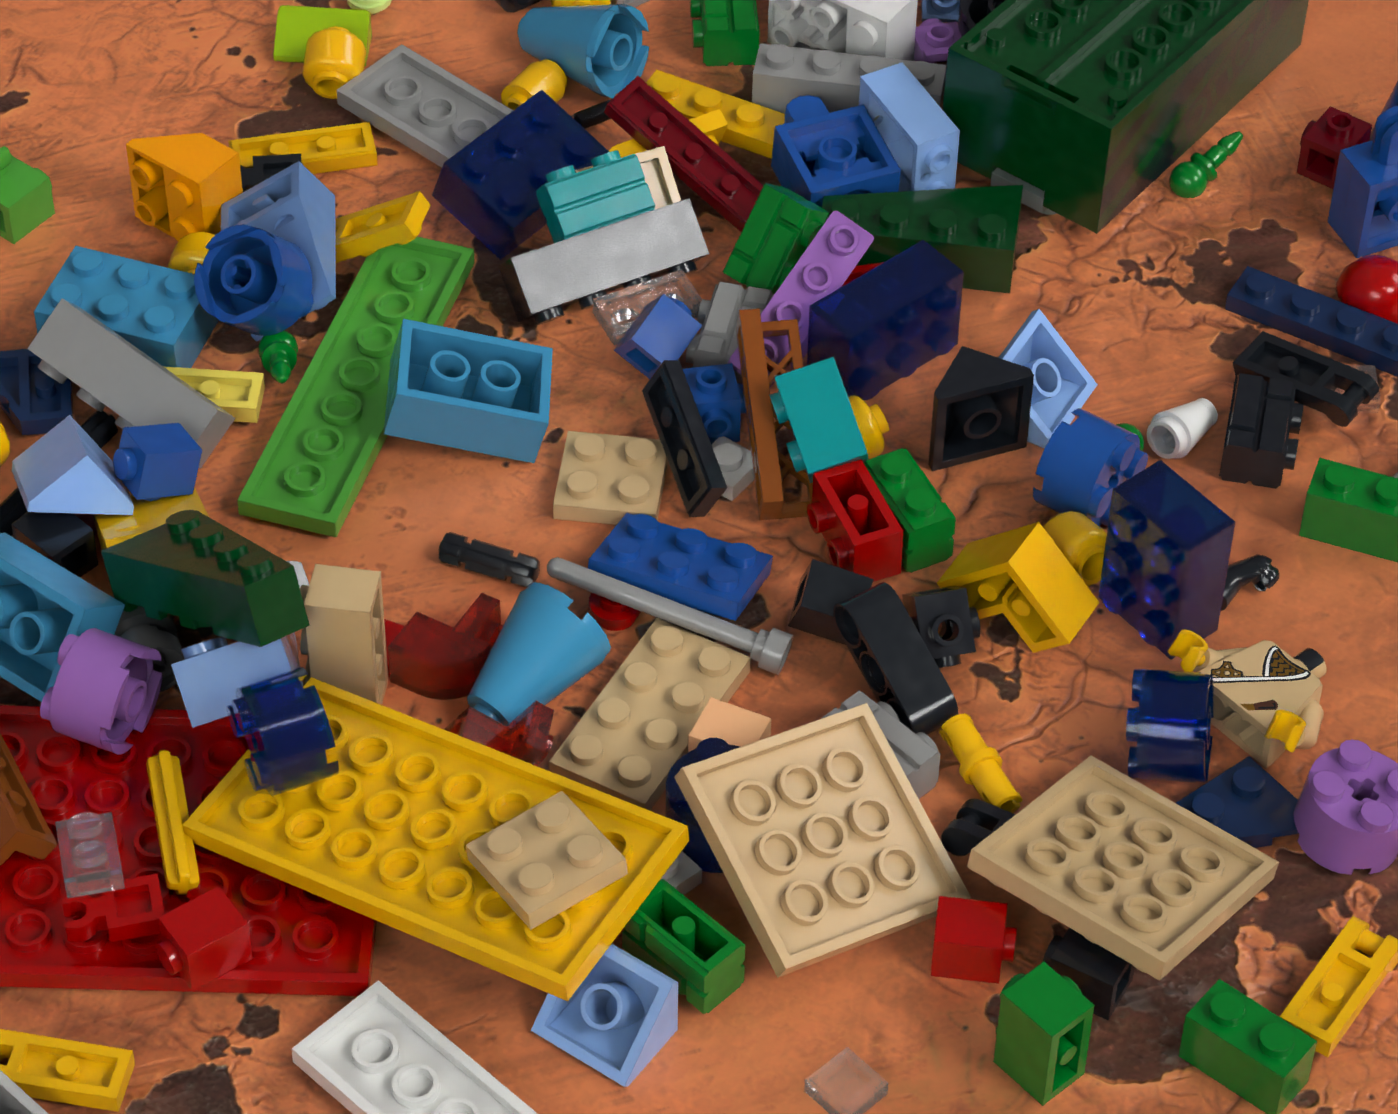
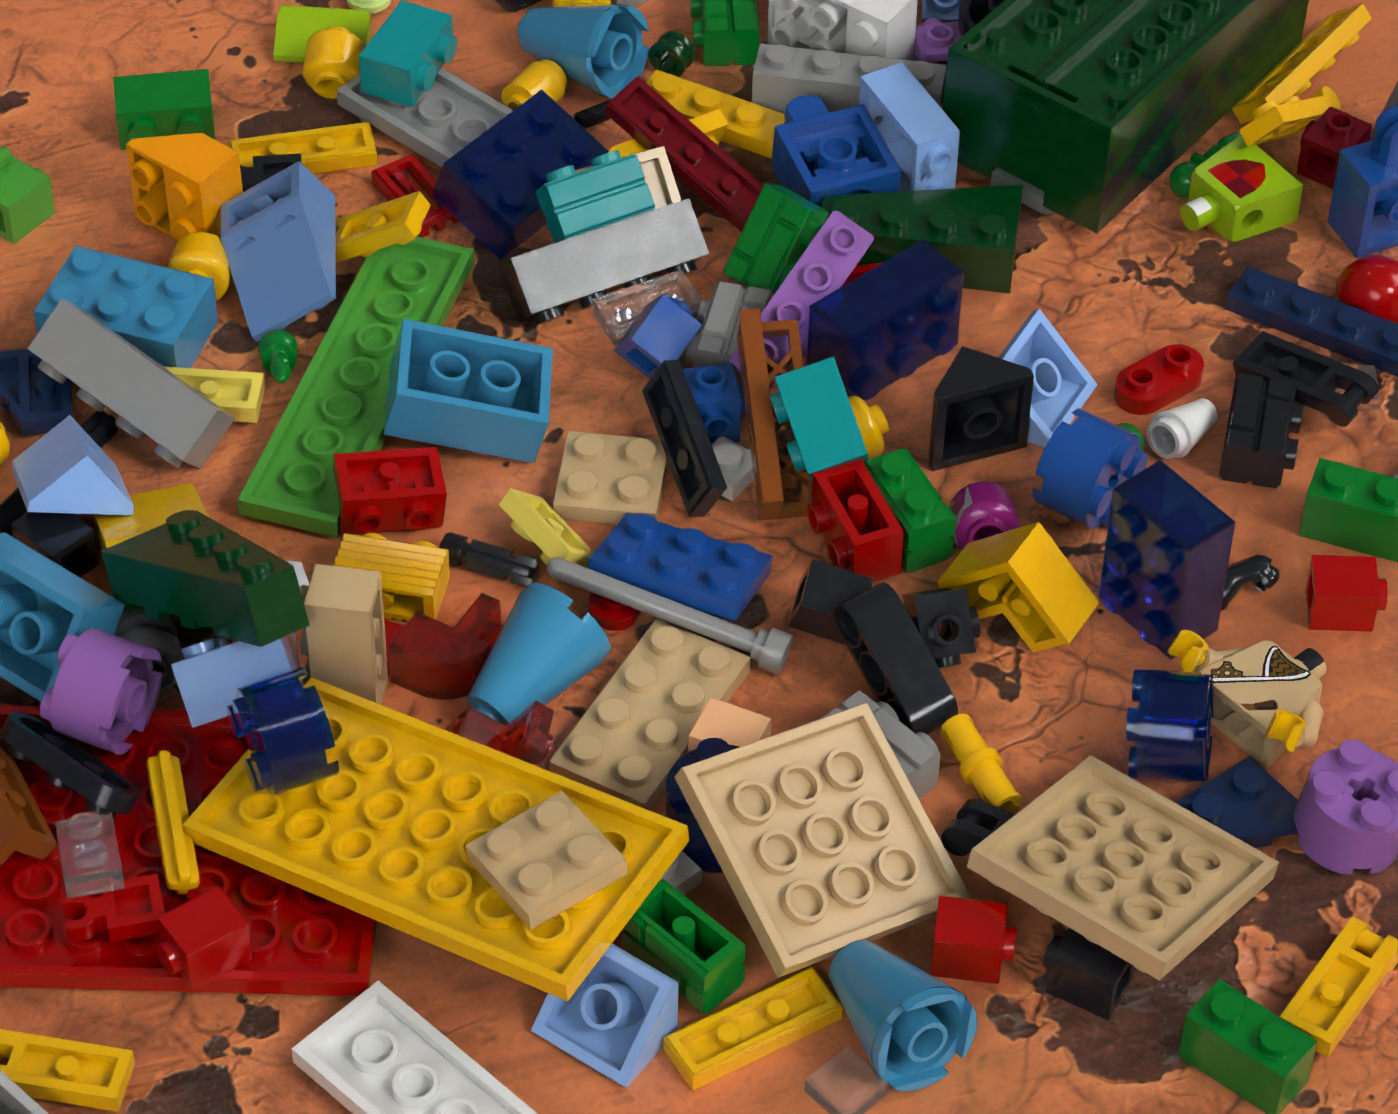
blue brick [113,423,202,501] -> none
blue brick [194,224,314,336] -> none
green brick [993,961,1095,1106] -> none
yellow head [1043,511,1114,586] -> none
none -> black plate [0,712,140,819]
none -> green brick [113,69,215,150]
none -> red bracket [333,447,447,535]
none -> yellow brick [333,533,450,627]
none -> teal brick [359,0,457,107]
none -> red tile [371,154,462,238]
none -> light yellow plate [499,488,594,568]
none -> dark green bush [648,31,696,77]
none -> yellow tile [663,966,843,1091]
none -> dark azure cone [829,940,977,1091]
none -> magenta head [949,482,1020,551]
none -> red plate [1114,344,1204,415]
none -> lime torso [1180,135,1303,242]
none -> yellow plate [1232,3,1372,124]
none -> yellow plate [1239,86,1341,146]
none -> red brick [1305,555,1388,632]

